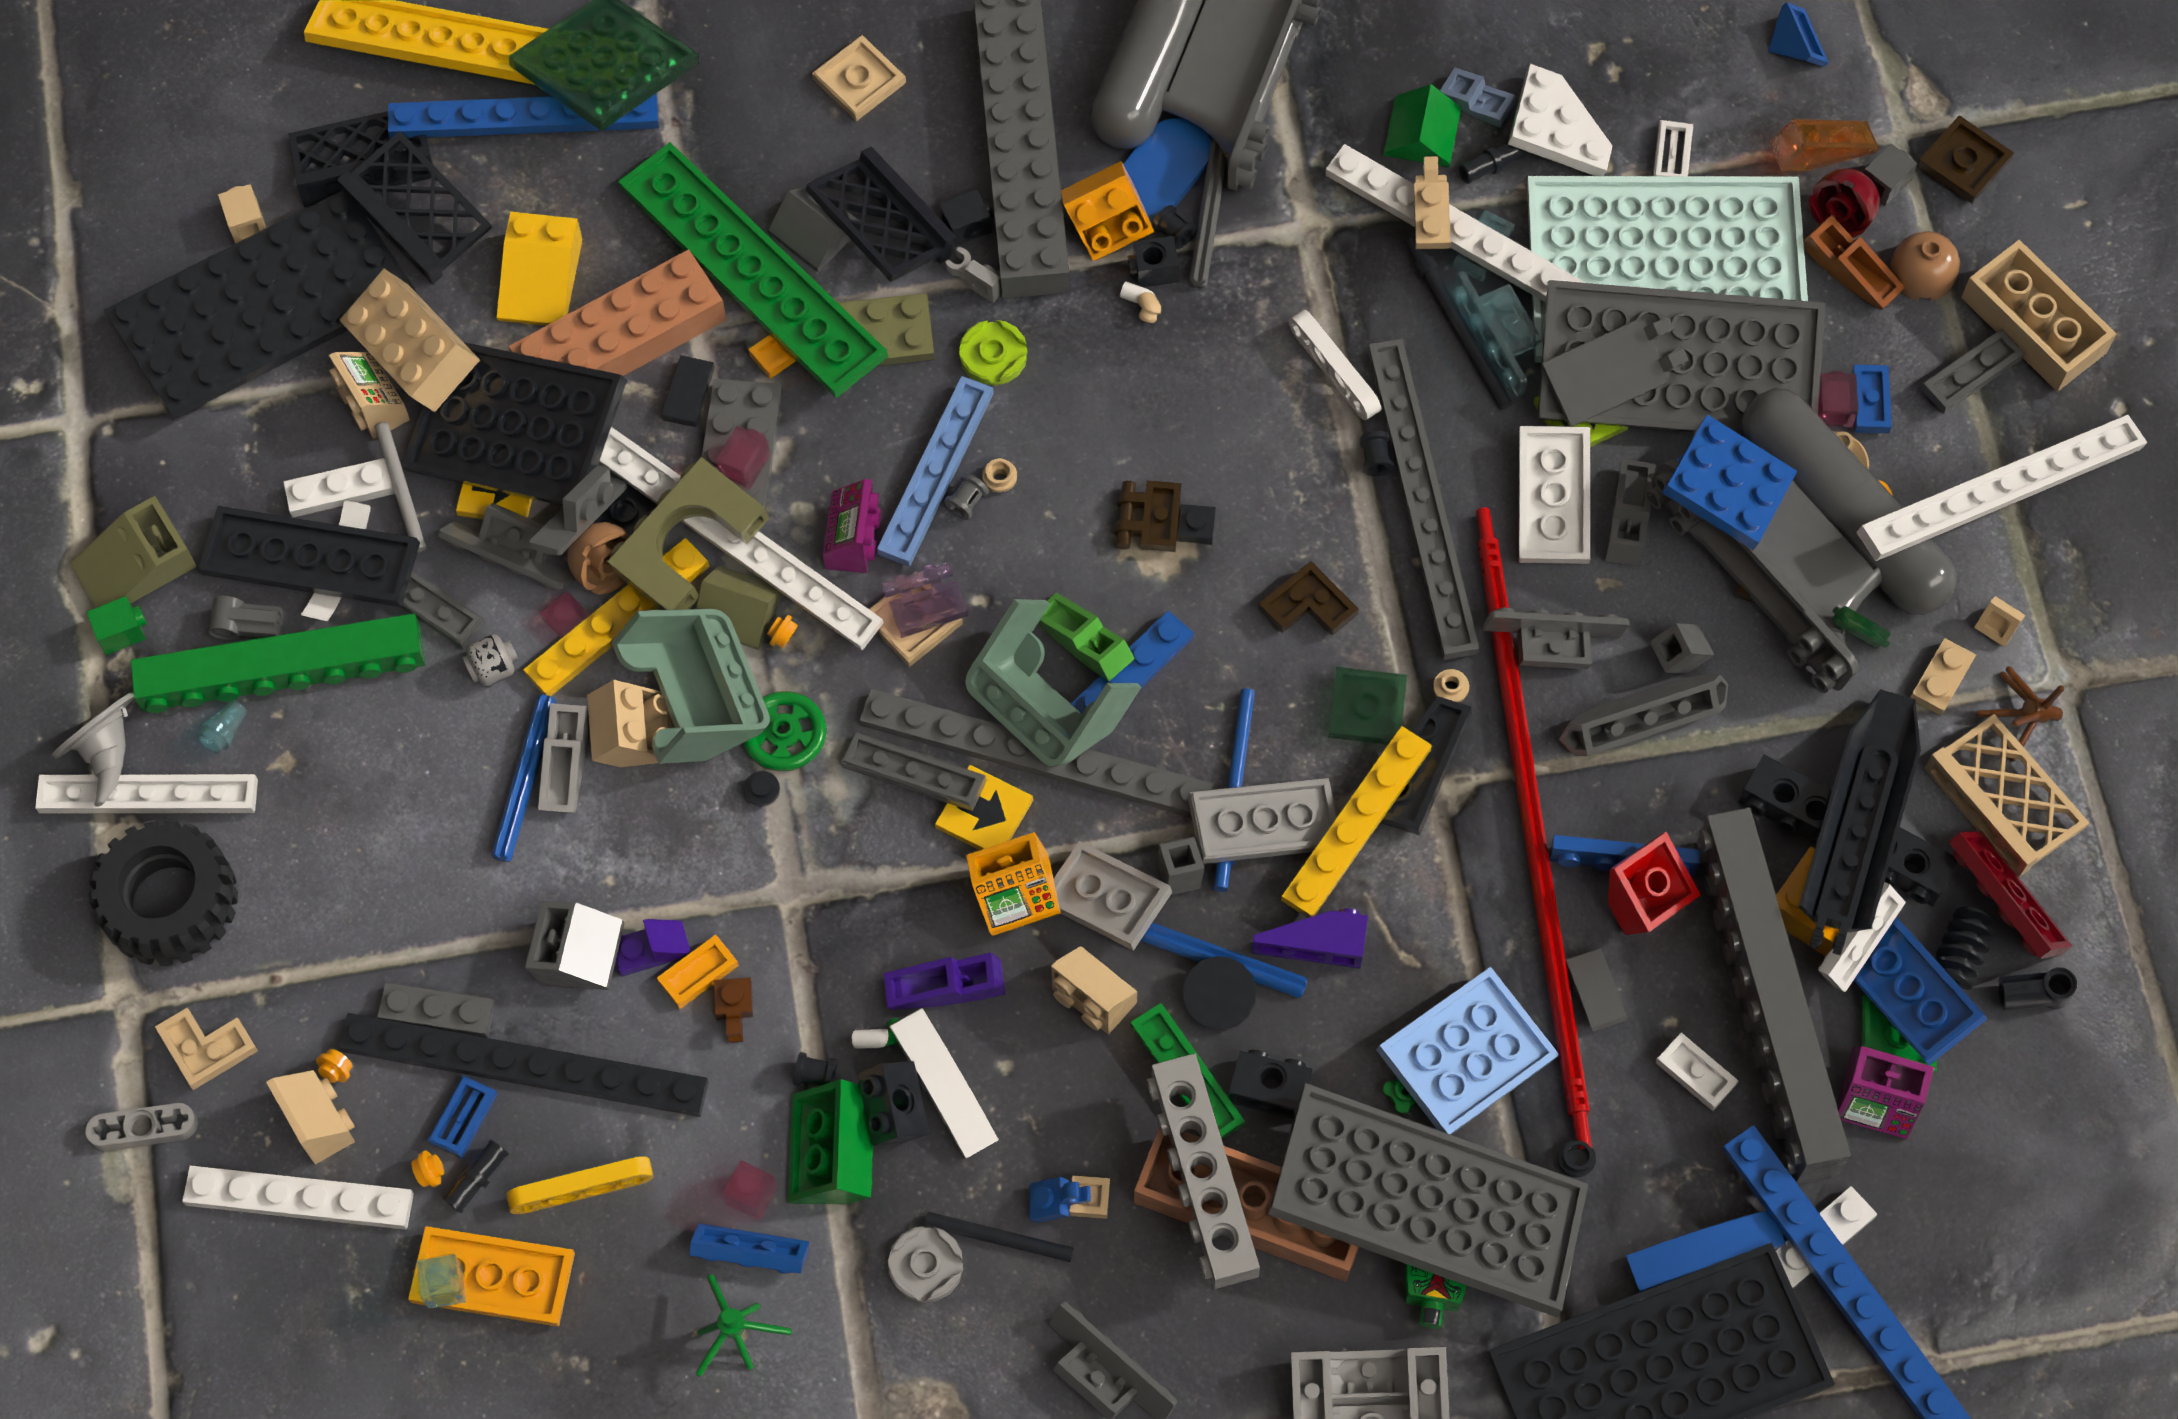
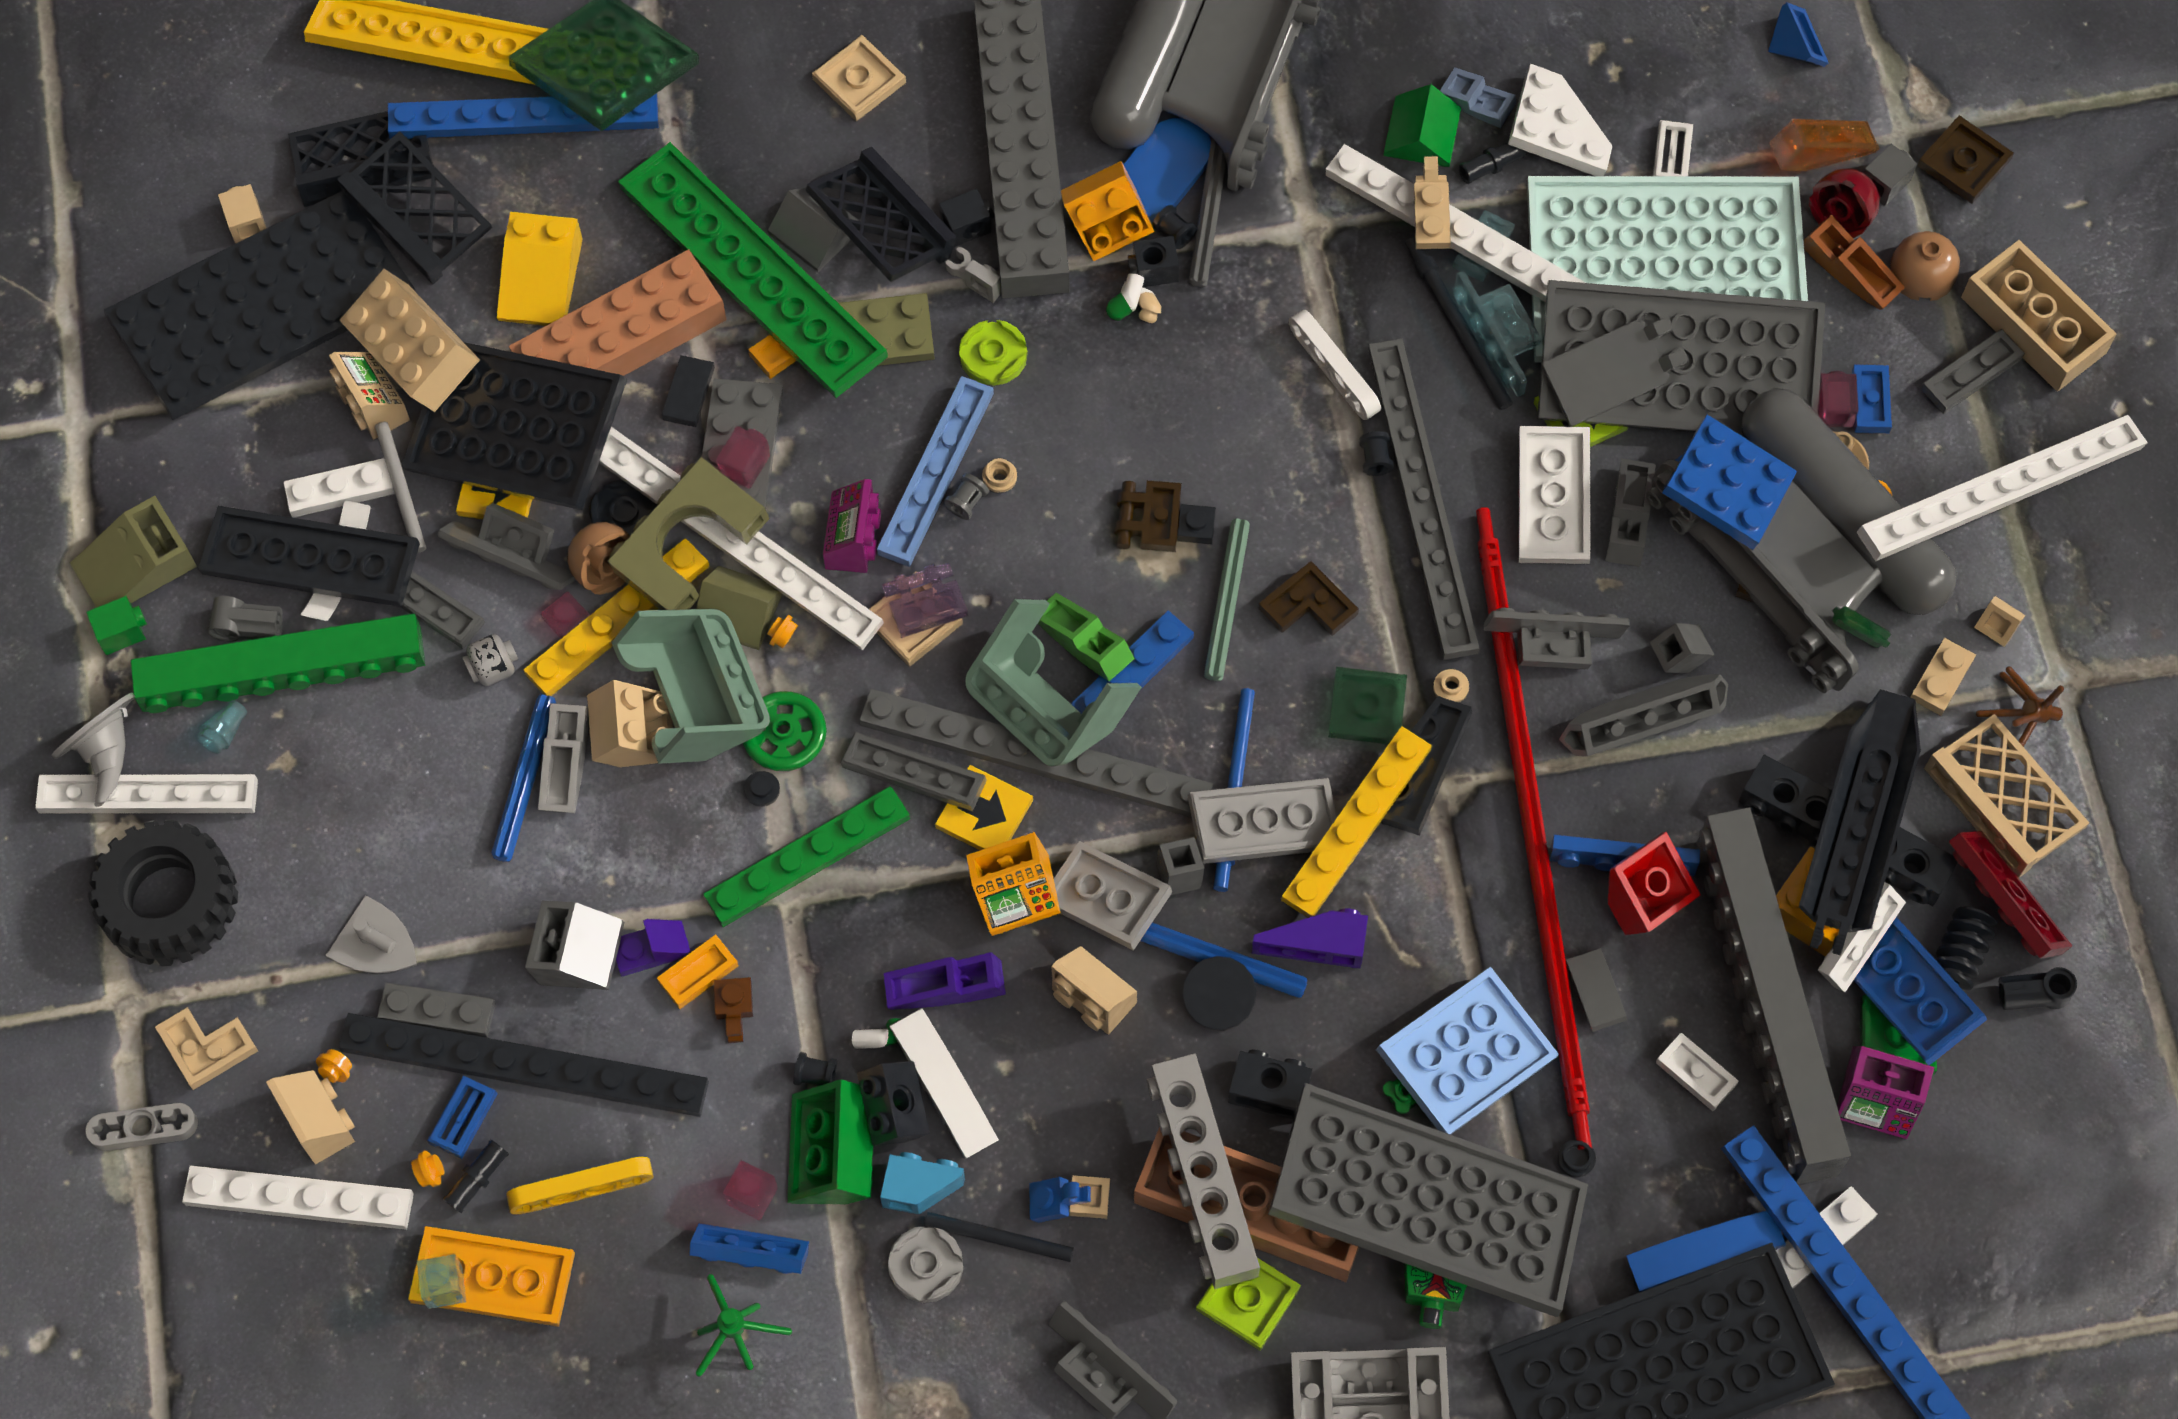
dark grey bracket [529,465,627,555] -> none
green plate [1130,1003,1245,1140] -> none
none -> light grey shield [326,895,417,974]
none -> green plate [703,786,910,927]
none -> dark azure slope [880,1152,965,1214]
none -> arm [1106,273,1144,321]
none -> lime tile [1196,1258,1301,1351]
none -> sand green axle [1204,518,1250,681]

